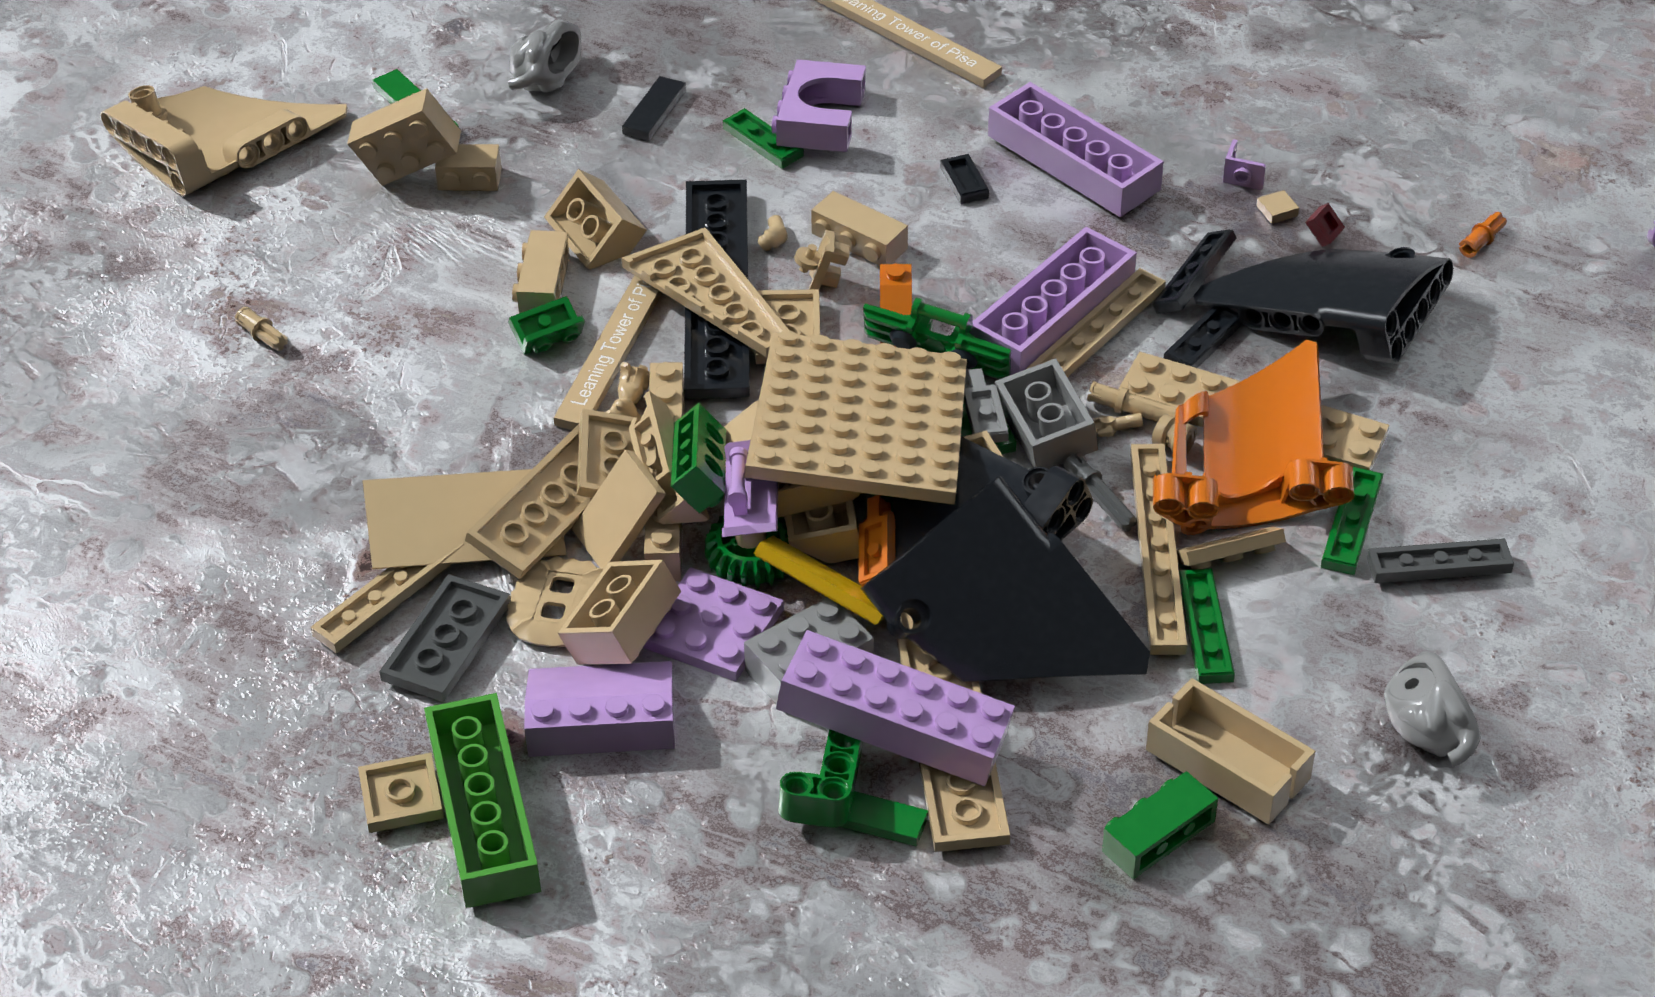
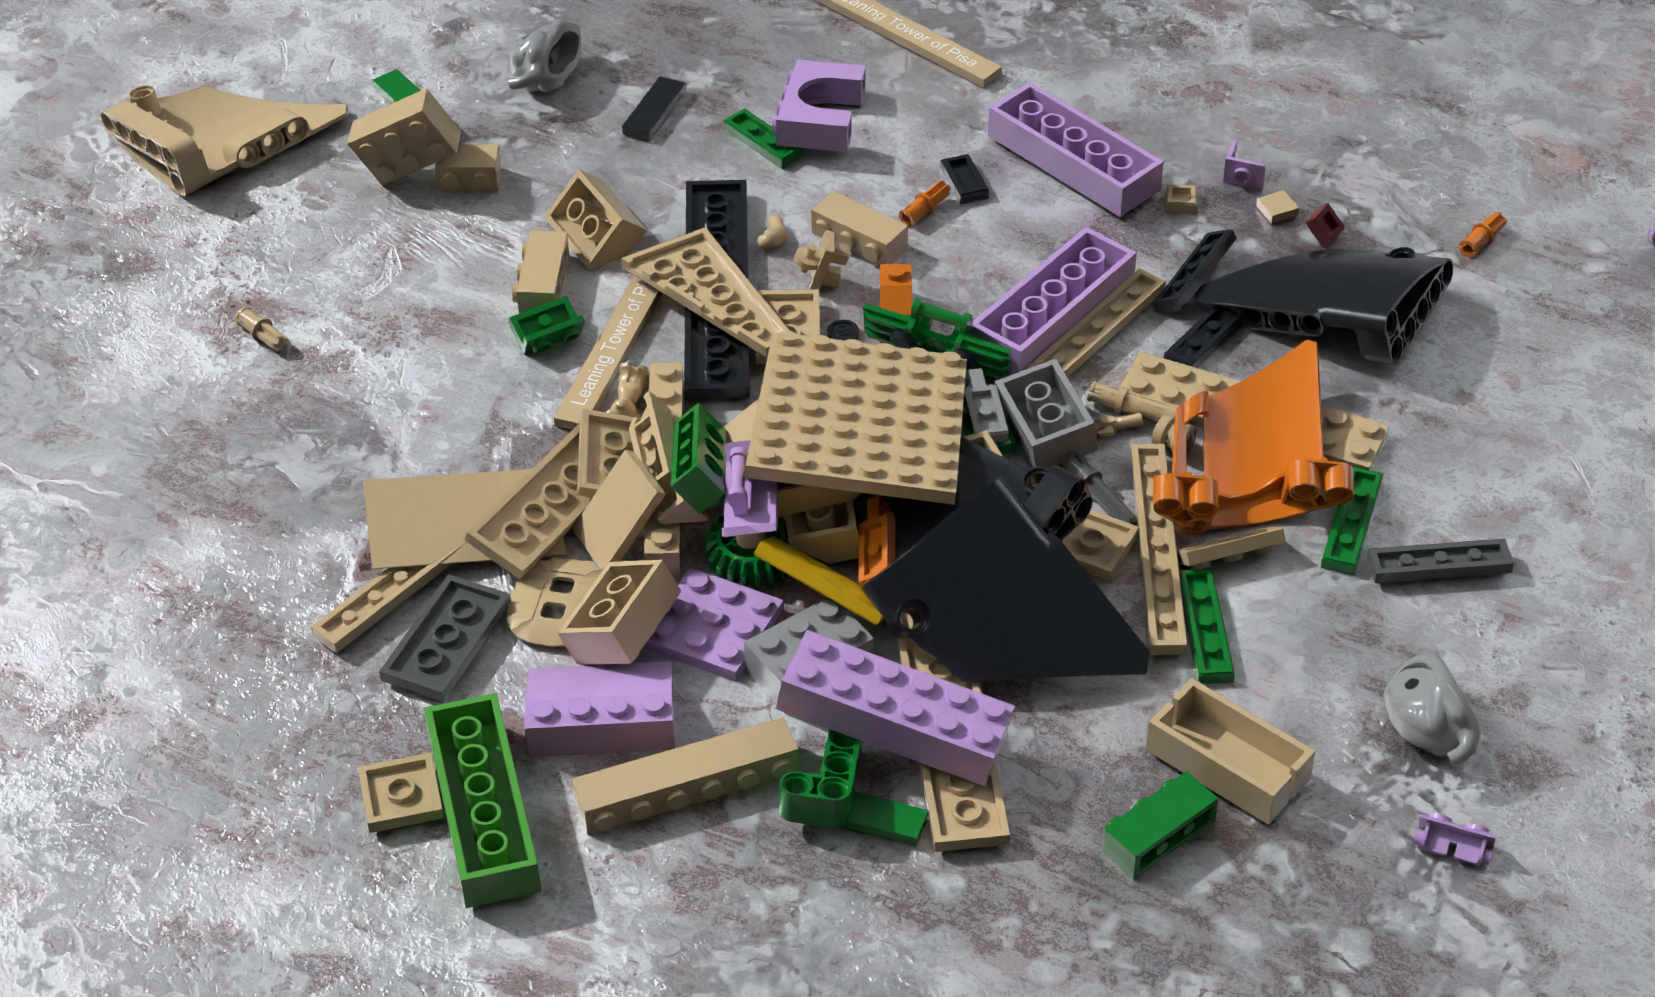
none -> tan brick [572,717,799,835]
none -> black piece [827,319,859,341]
none -> orange axle [899,180,950,228]
none -> tan plate [1062,510,1139,581]
none -> tan tile [1165,184,1197,214]
none -> lavender hinge [1413,813,1497,867]

